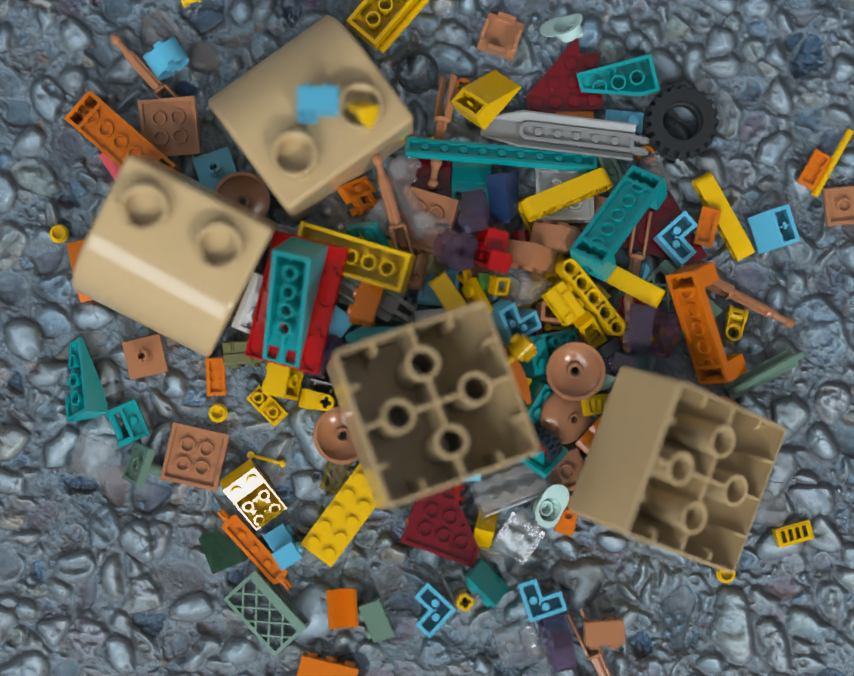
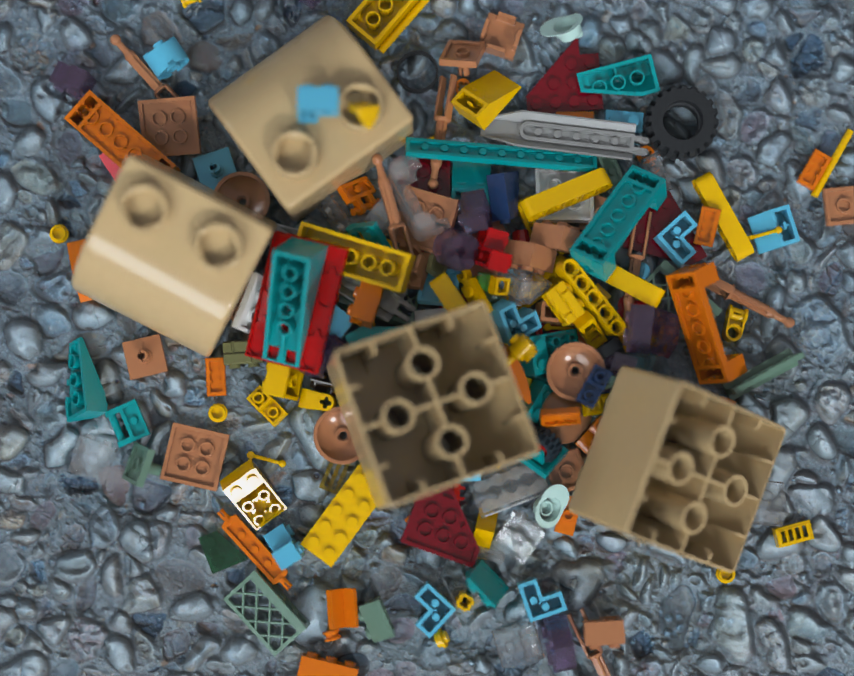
none -> clear purple brick [49,61,97,101]
none -> orange bush [323,629,342,642]
none -> yellow plate [433,629,450,648]
none -> nougat tile [439,39,486,77]
none -> orange plate [540,407,581,427]
none -> dark blue slope [575,364,613,409]
none -> yellow hinge [747,226,782,240]

